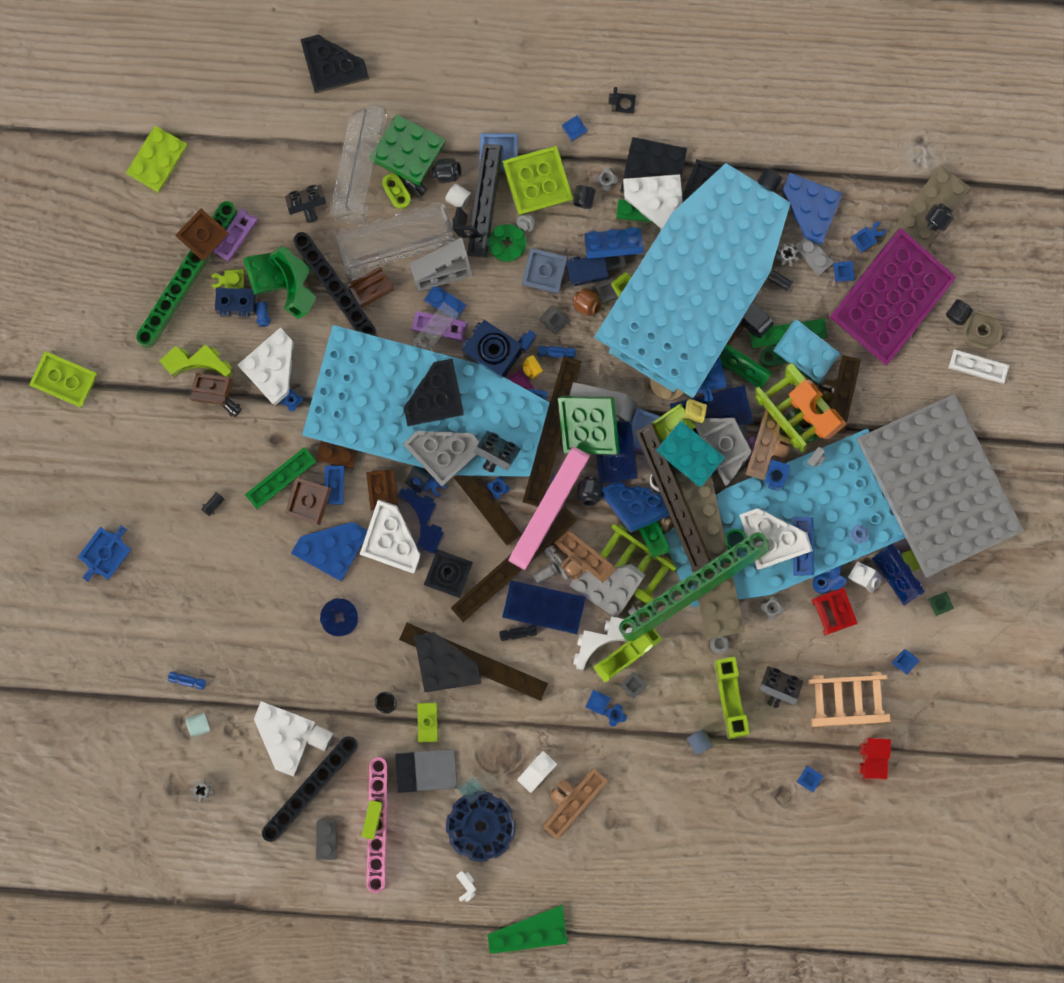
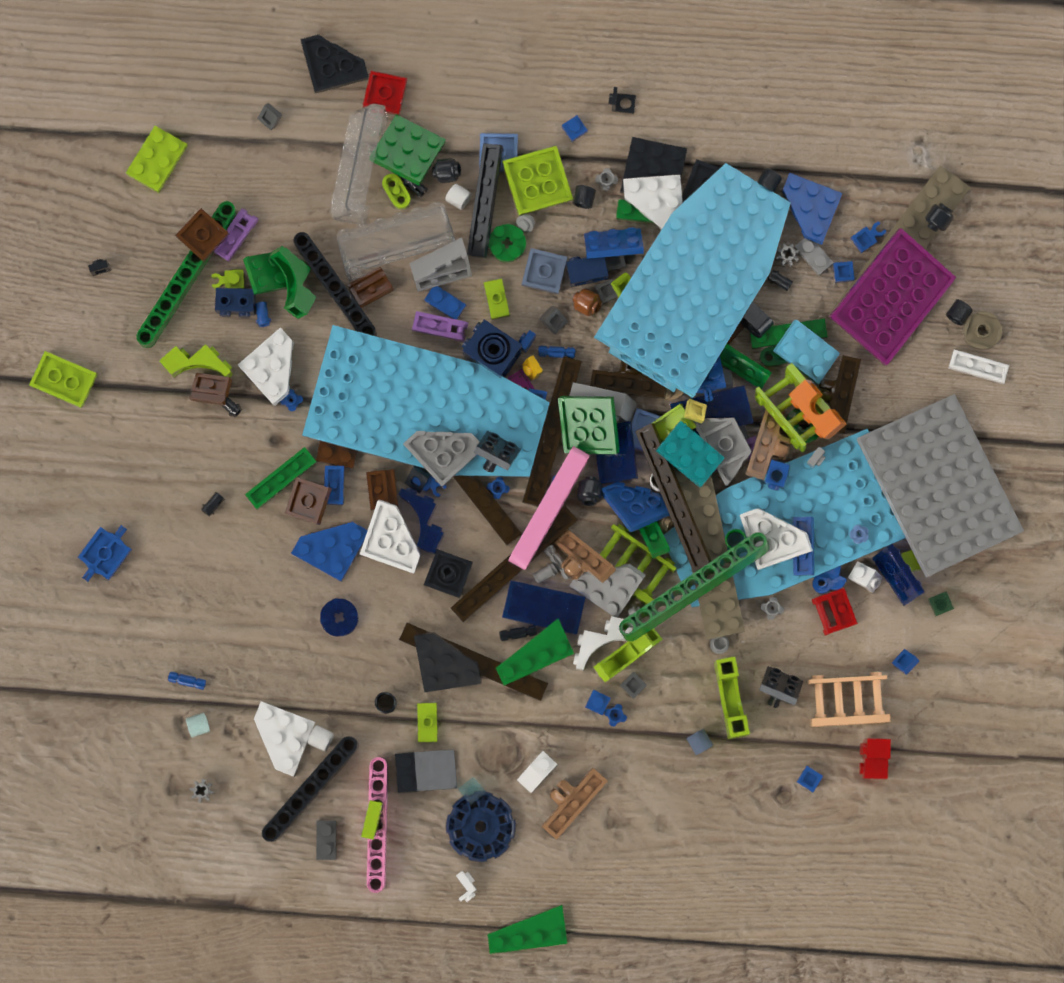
black plate [285,185,326,223] -> none
black plate [404,358,464,427] -> none
clear plate [411,302,459,351] -> none
black bracket [452,207,480,238] -> none
none -> black plate [88,259,111,276]
none -> dark grey plate [257,103,282,130]
none -> red plate [362,71,408,116]
none -> lime plate [483,278,510,320]
none -> green wing [496,619,574,686]
none -> dark brown plate [590,360,667,399]

